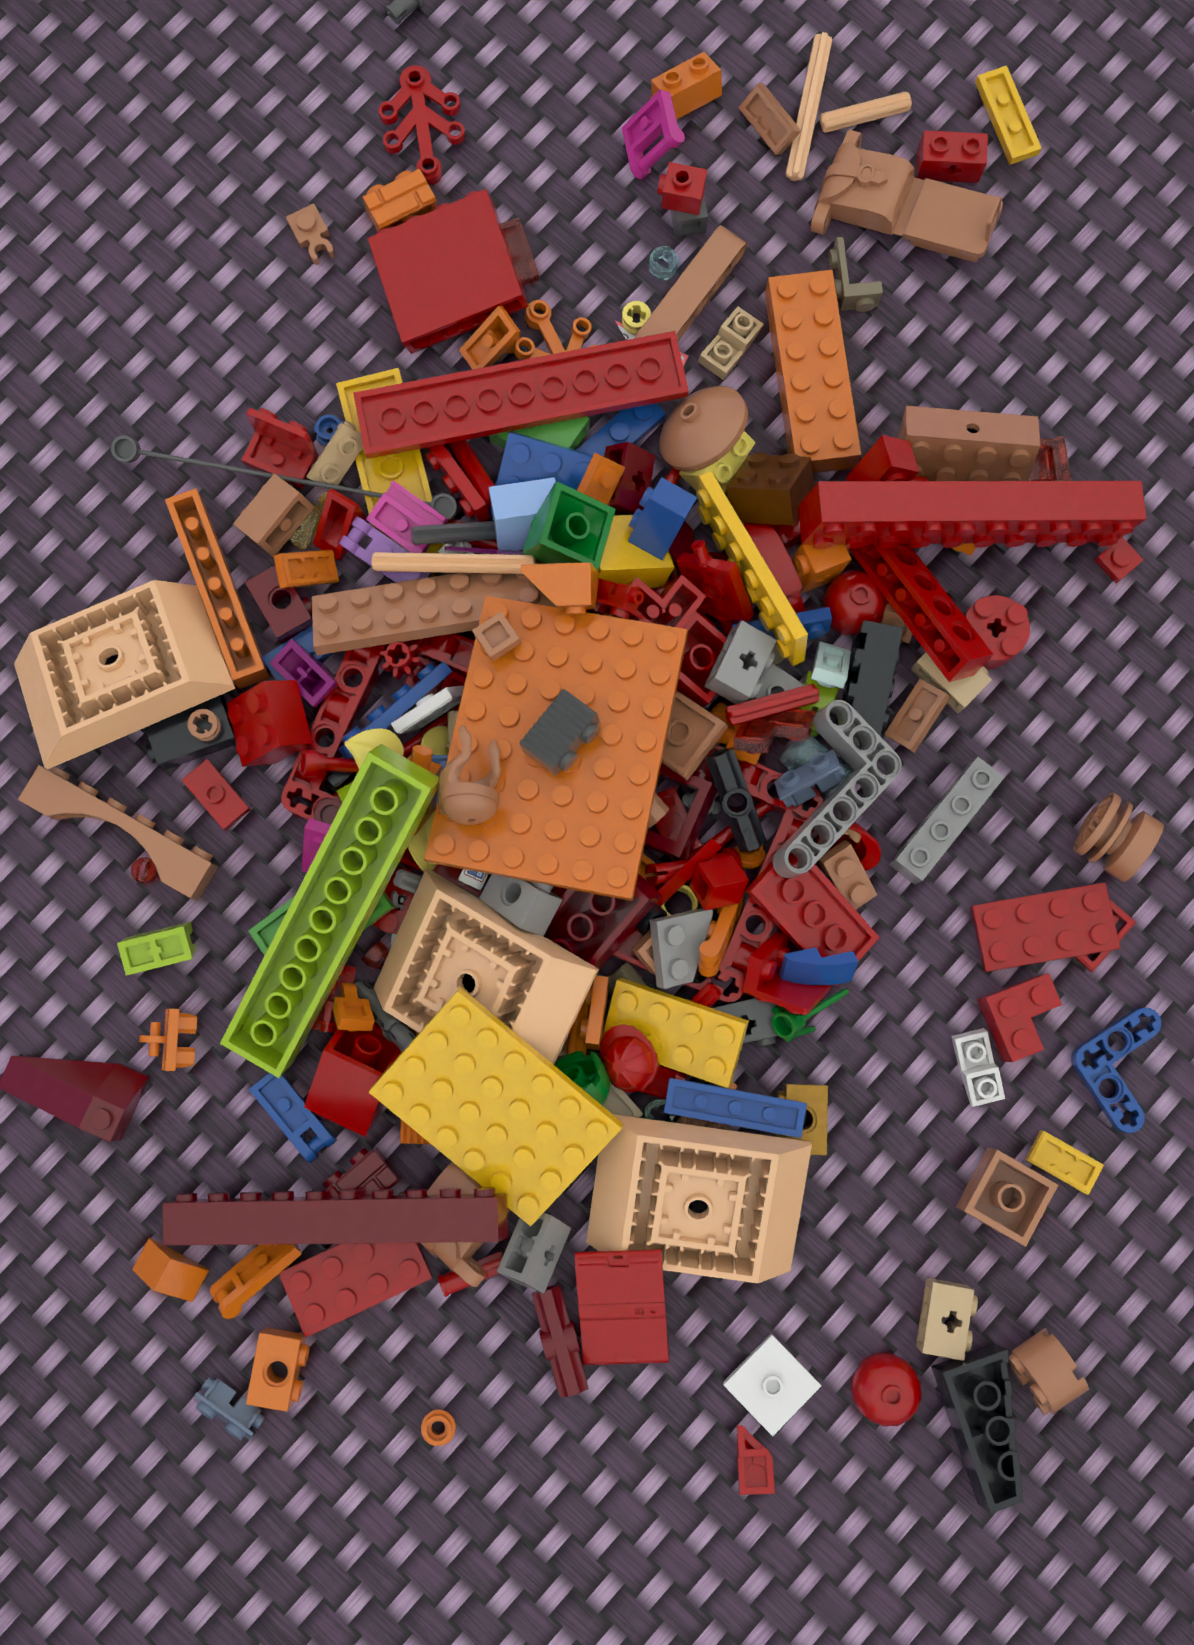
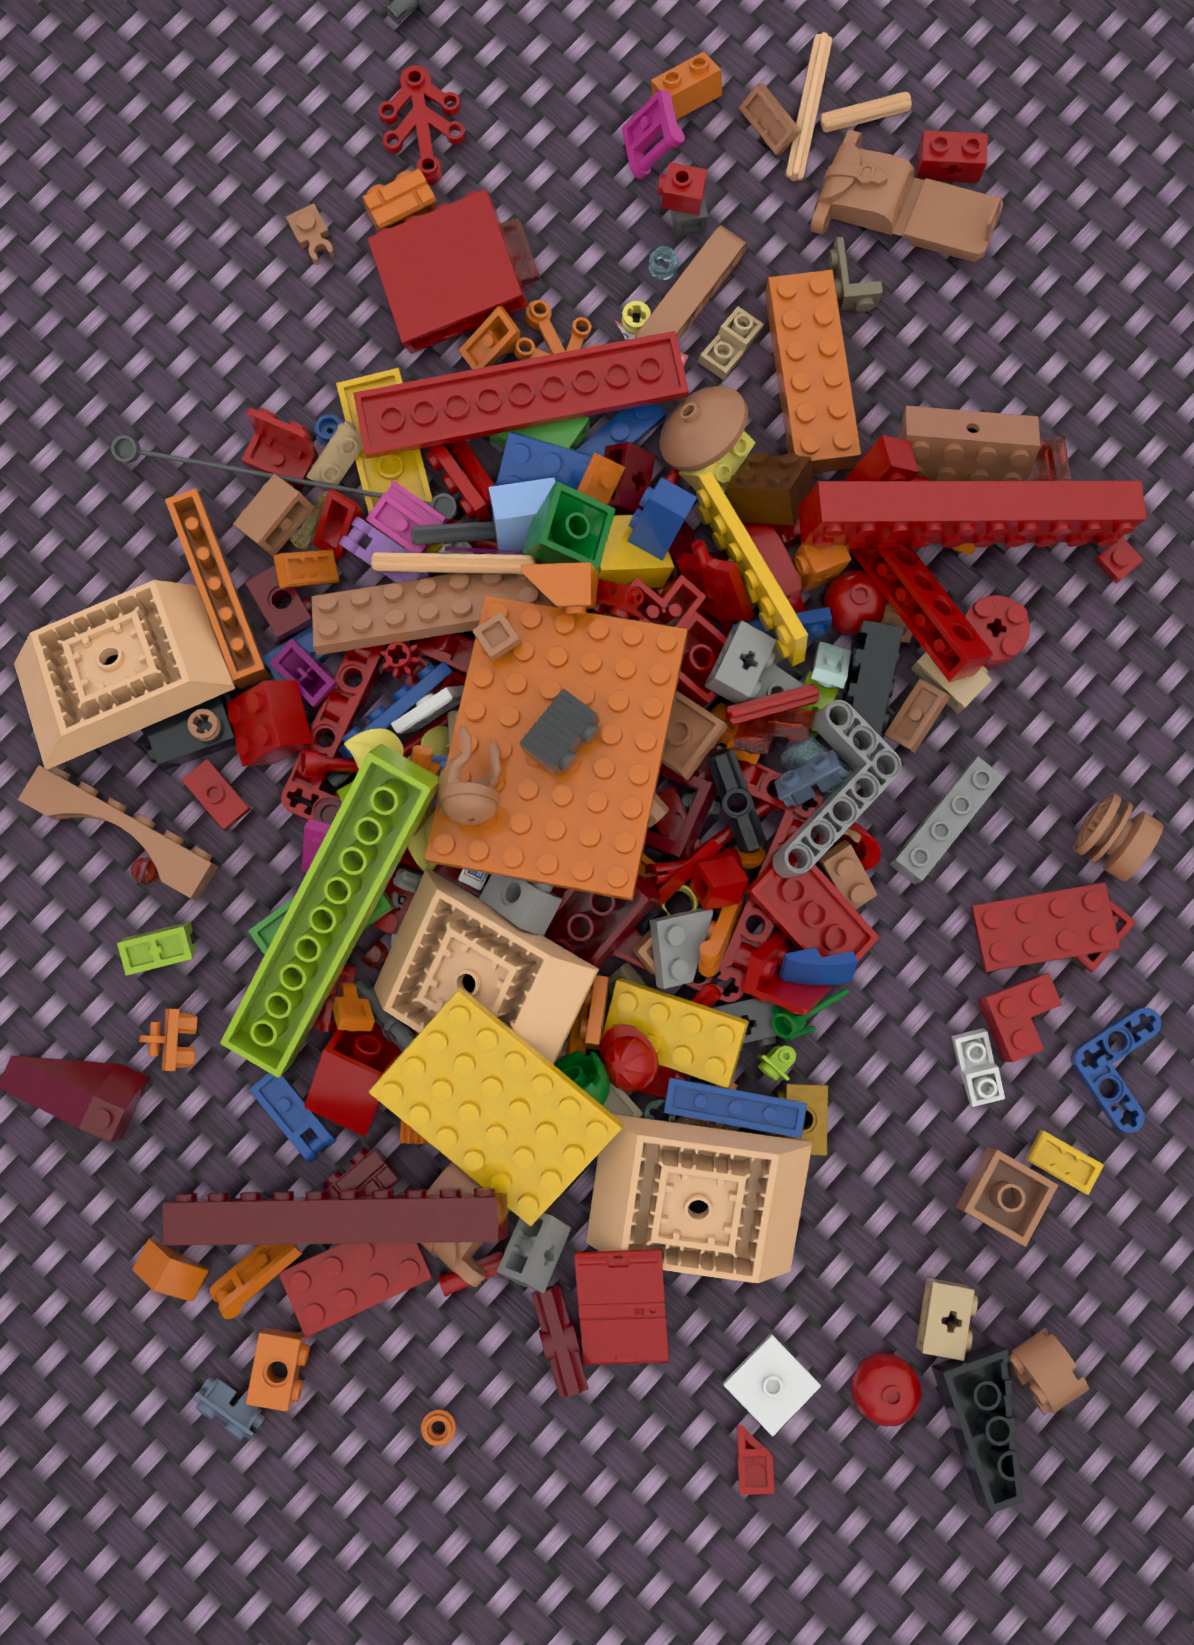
yellow plate [975,65,1042,165] -> none
none -> lime hinge [755,1046,796,1081]

